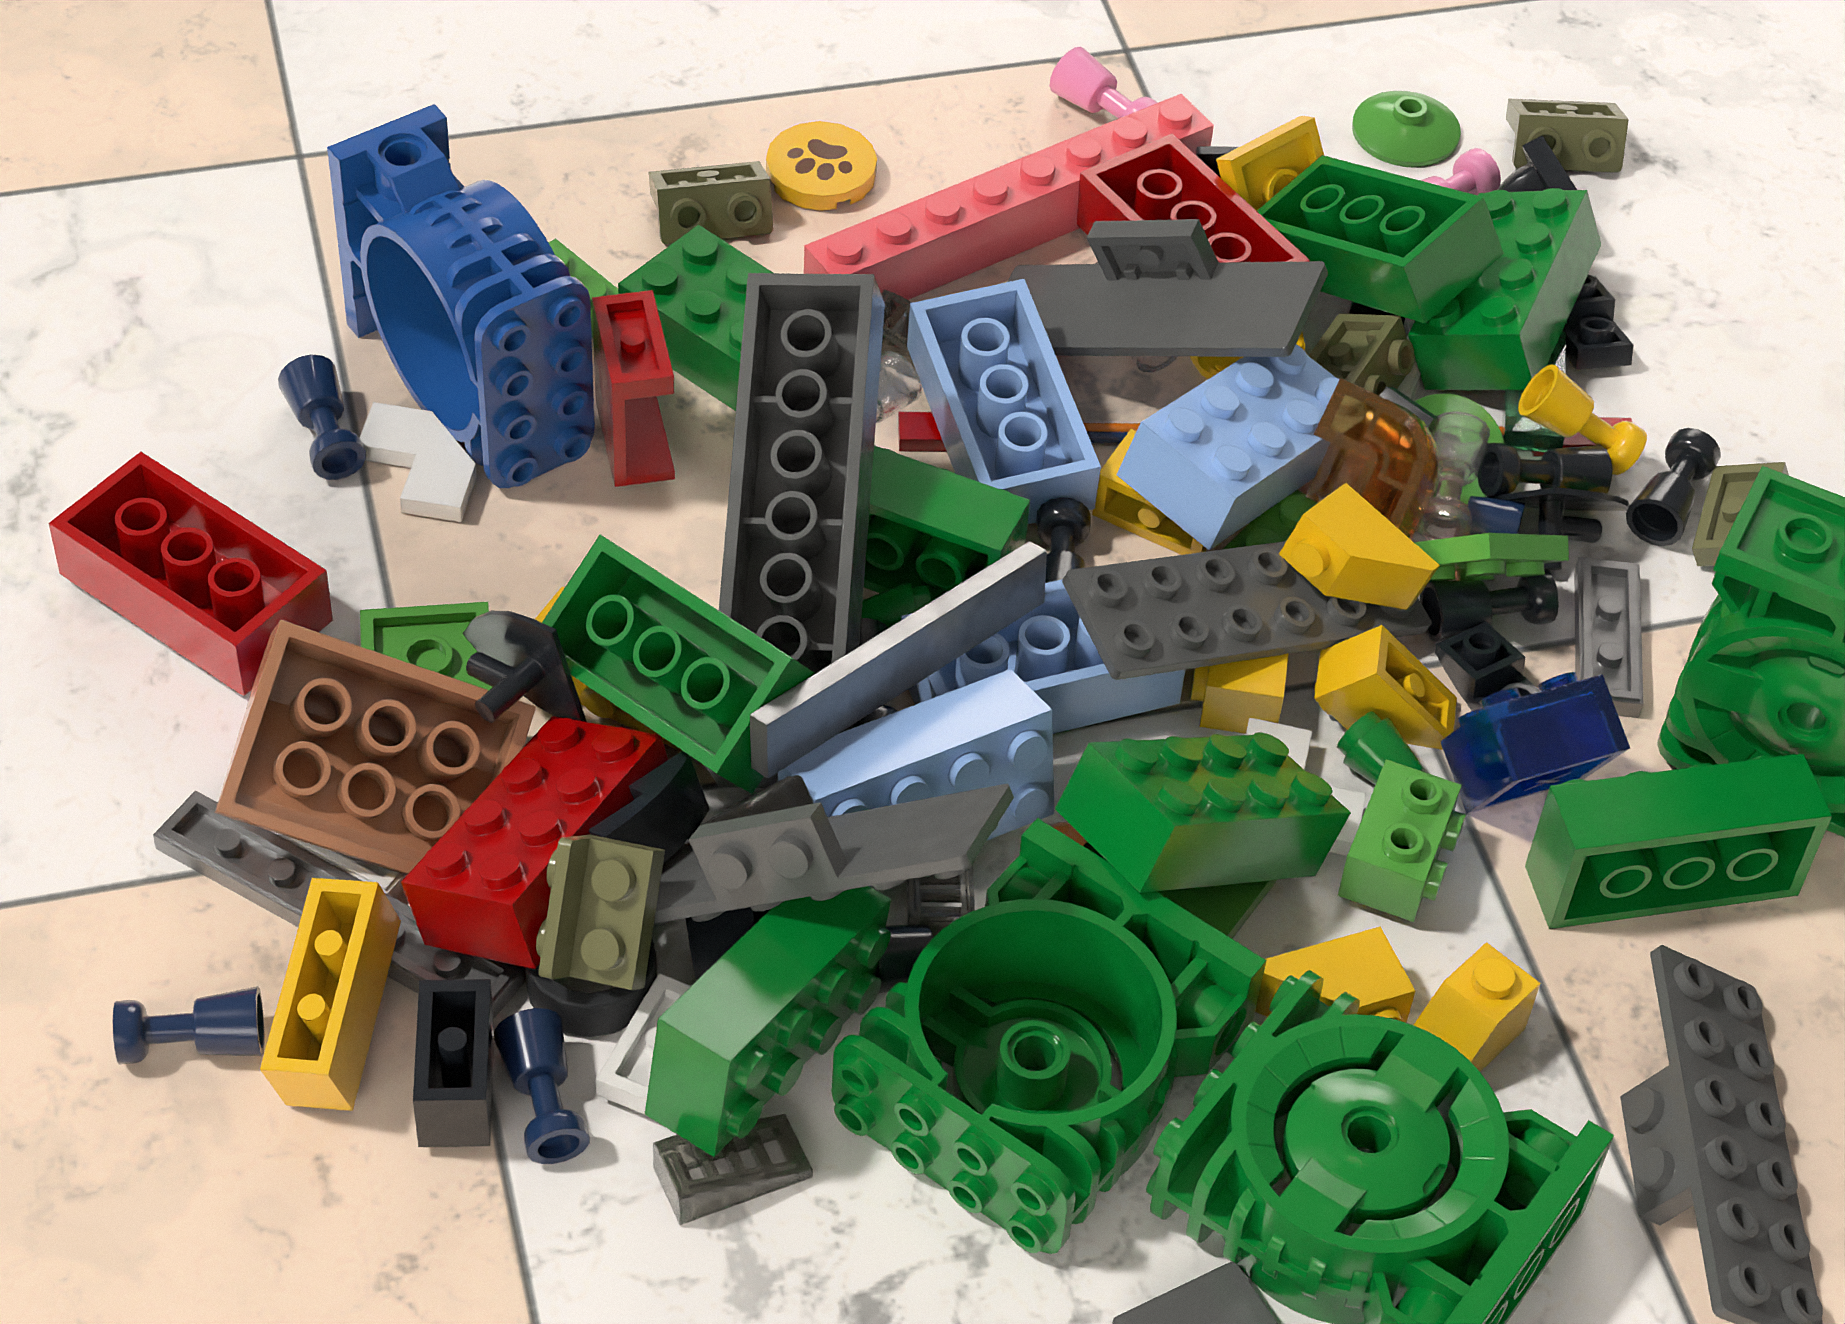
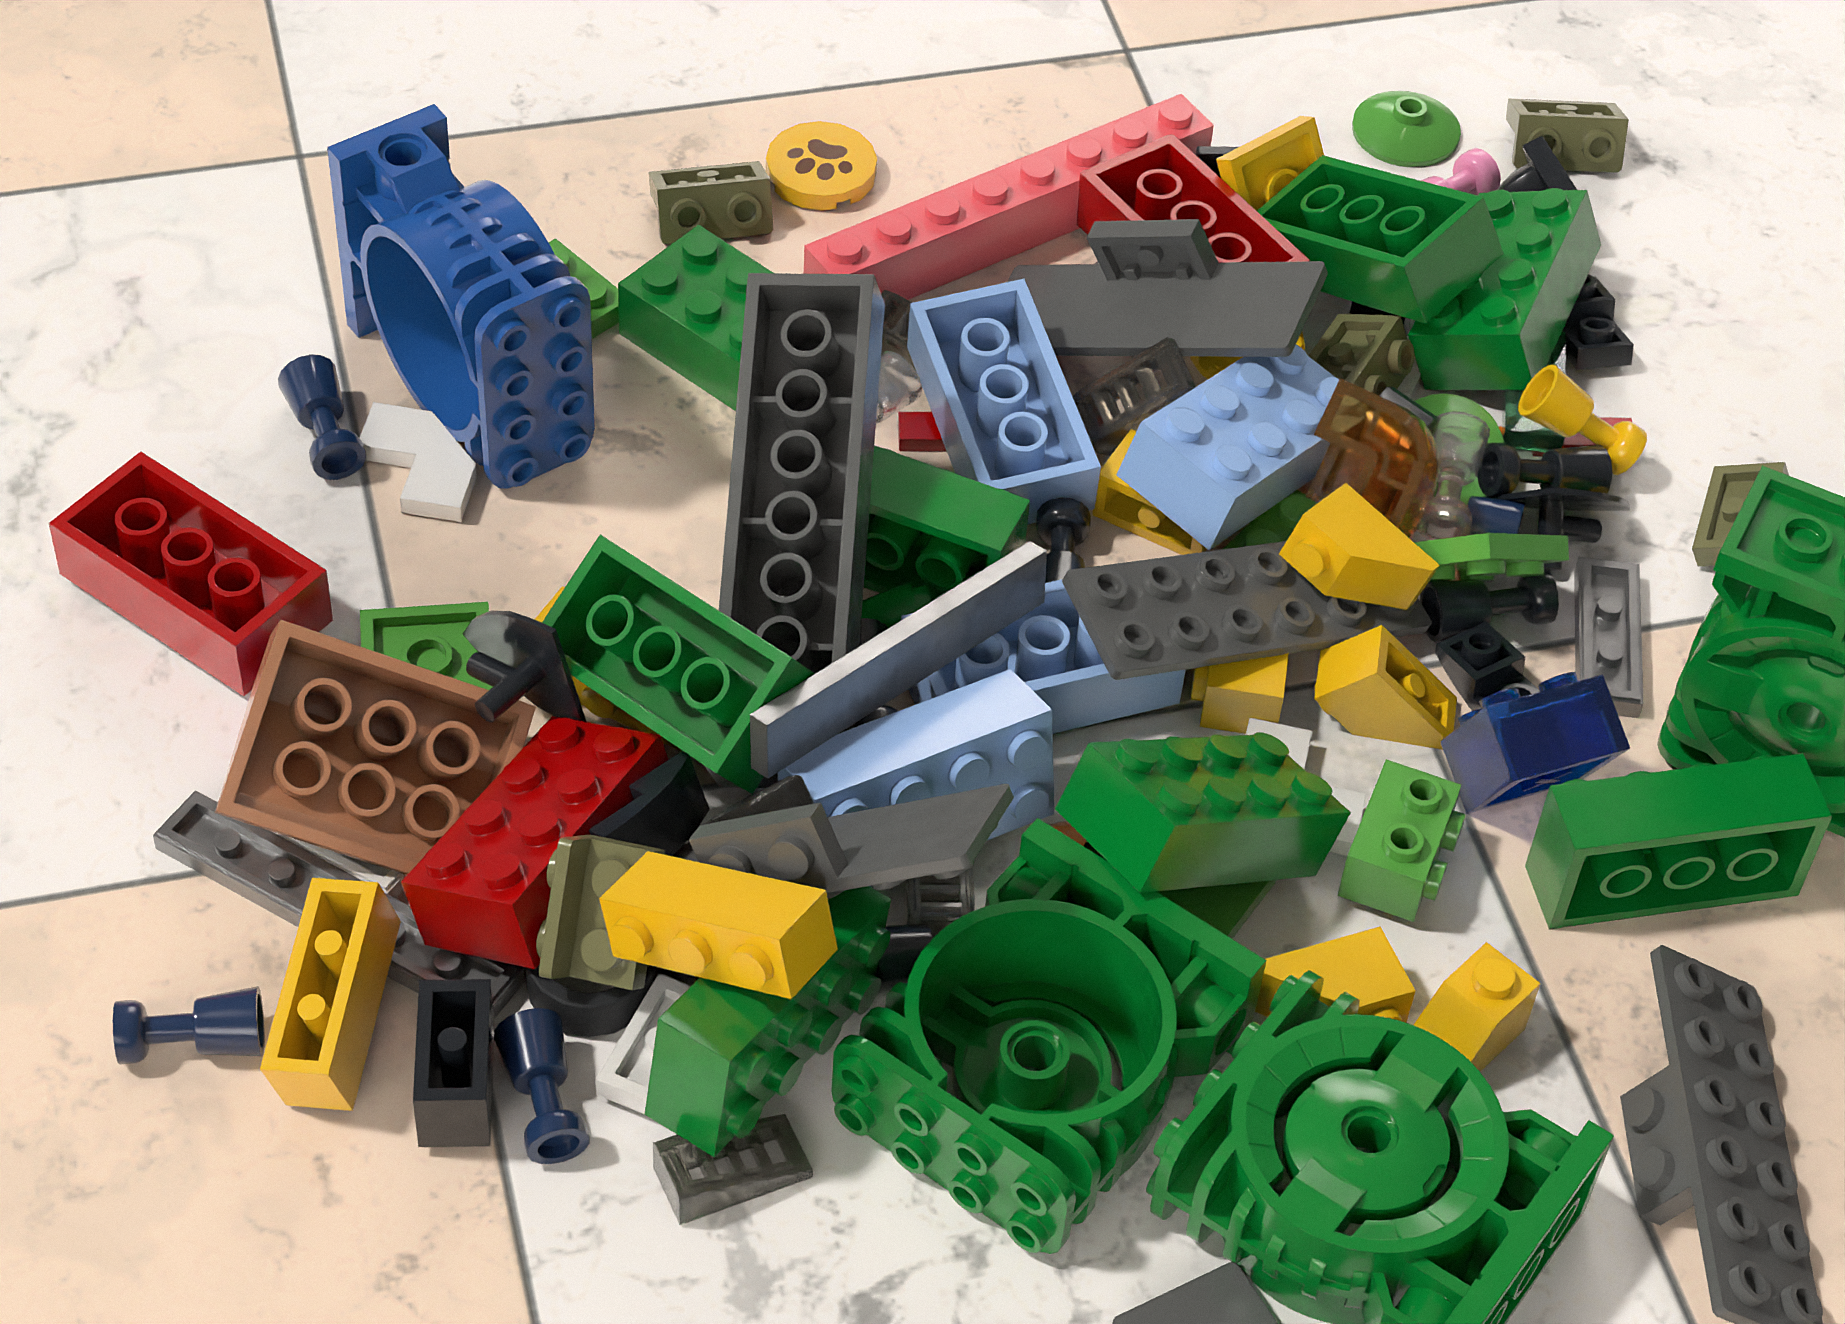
red panel [592,290,675,487] -> none
bright pink piece [1049,46,1158,119] -> none
green cone [1337,711,1425,785] -> none
black piece [1626,428,1721,546] -> none
none -> yellow brick [599,851,838,999]
none -> clear smoke slope [1072,337,1196,456]

